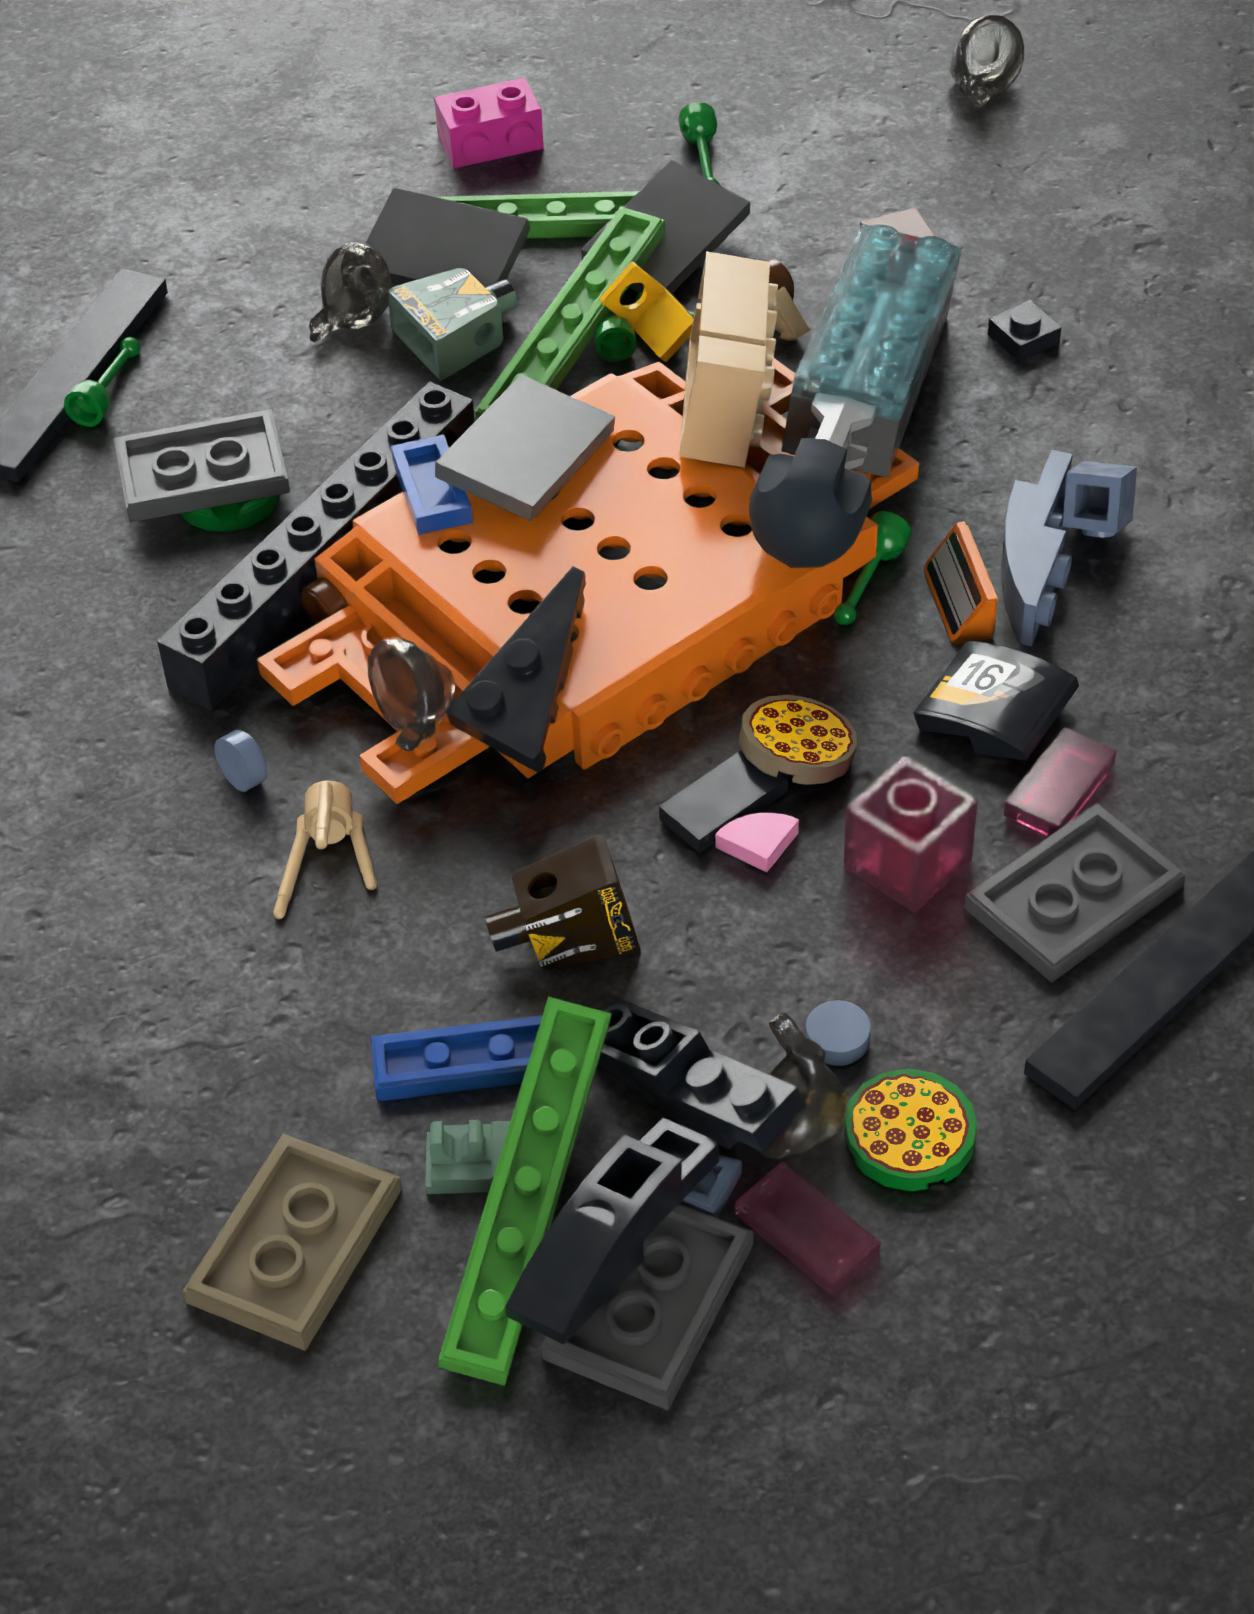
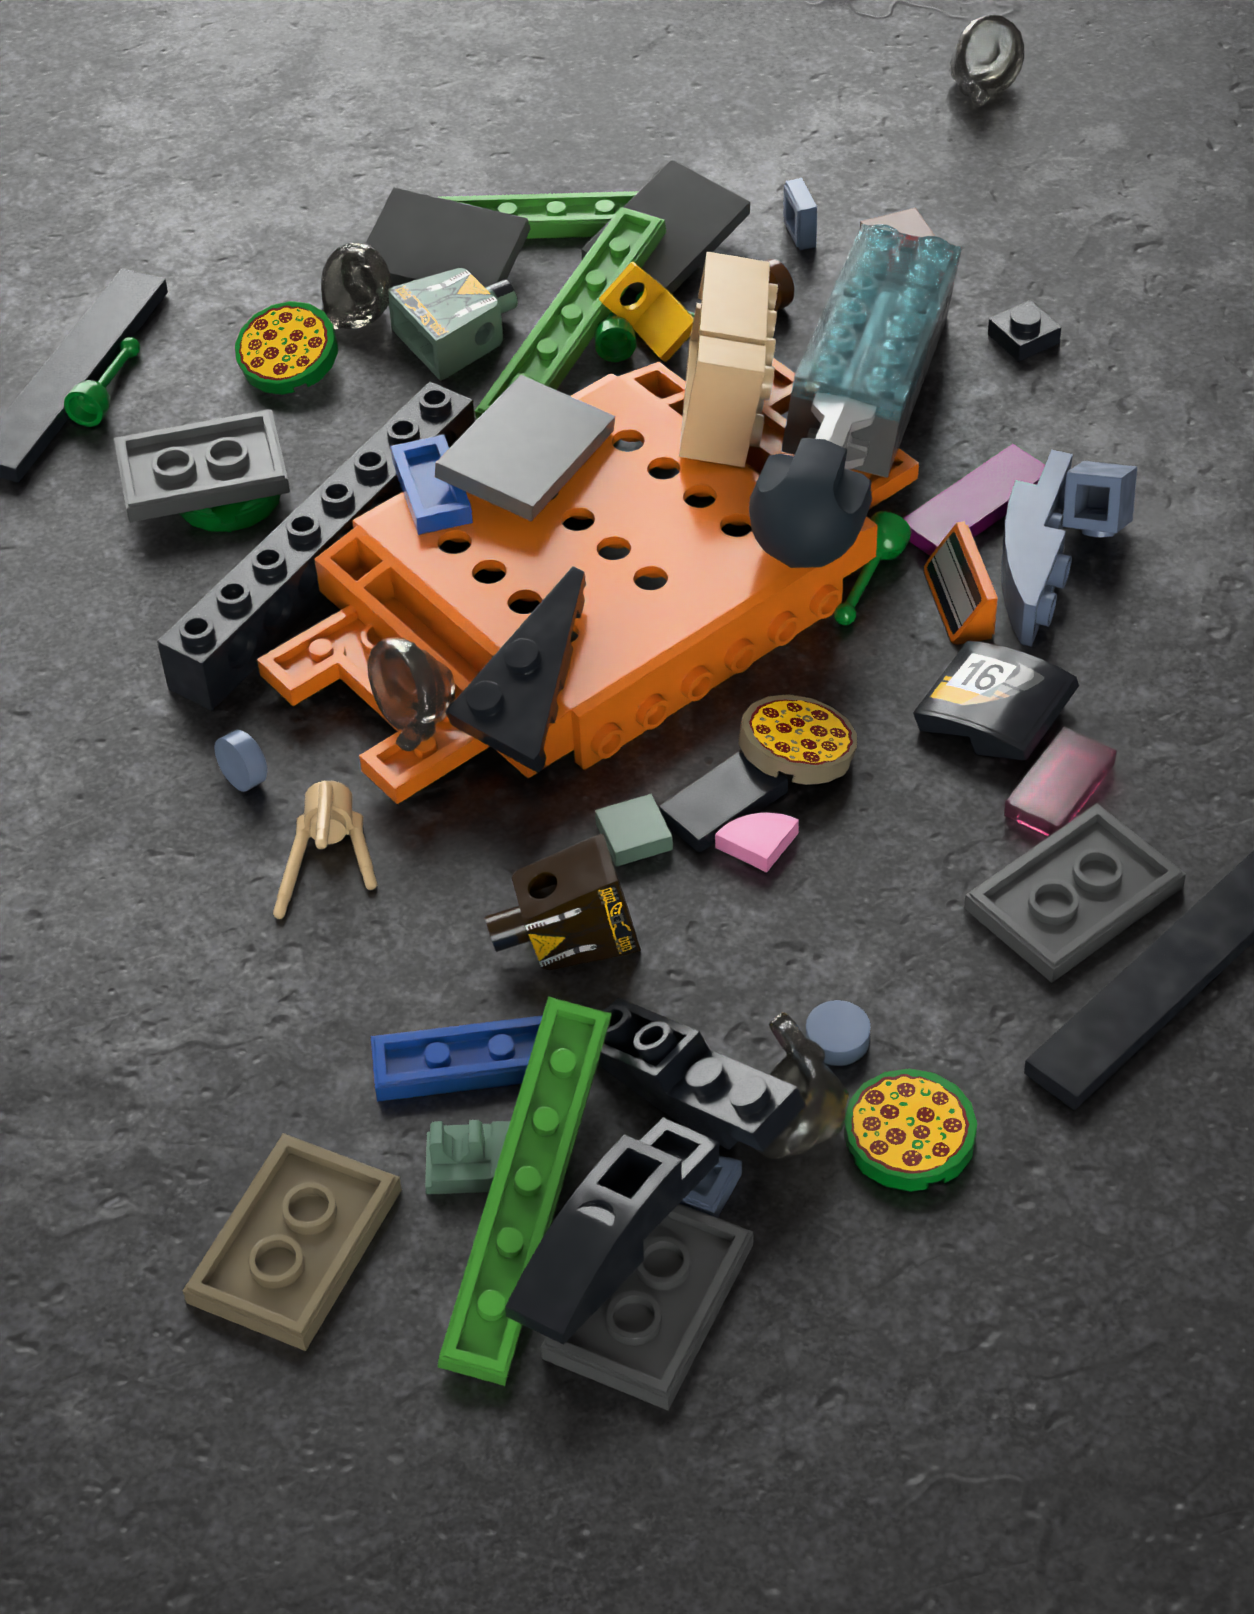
reddish brown tile [301,578,348,625] -> none
dark pink brick [434,77,544,169] -> none
green hinge [678,102,720,185] -> none
clear pink tile [735,1162,881,1297] -> none
tan tile [774,287,810,341] -> none
clear pink head [844,755,978,913] -> none
none -> tile [235,301,338,395]
none -> sand green tile [595,794,673,867]
none -> sand blue tile [783,178,817,250]
none -> tile [903,444,1045,556]

